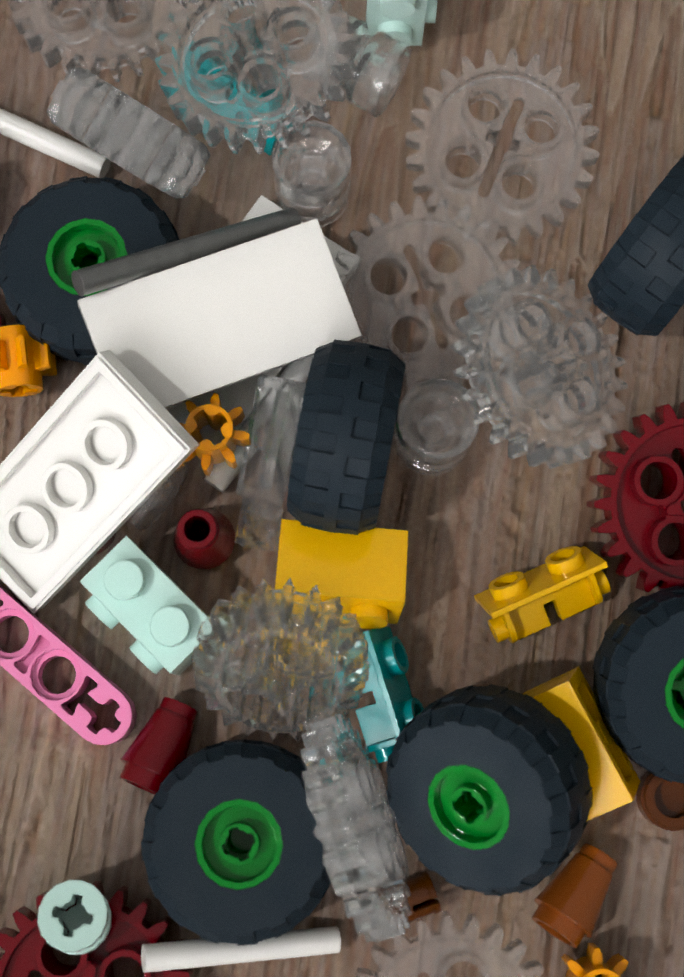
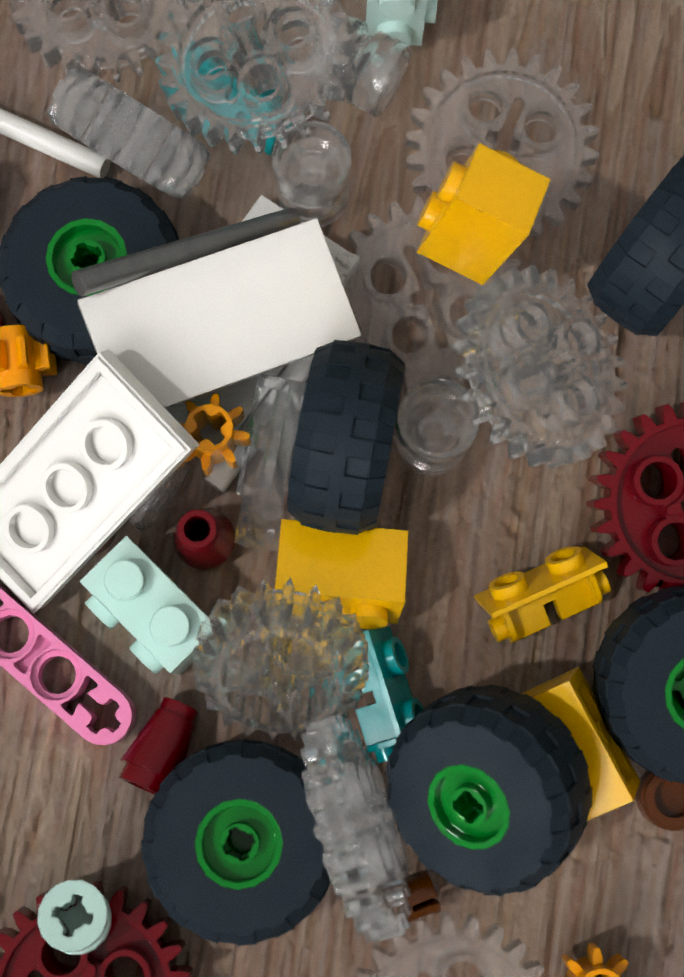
white bar [141,926,341,973] -> none
dark orange cone [531,843,618,949] -> none
none -> yellow brick [417,143,551,285]

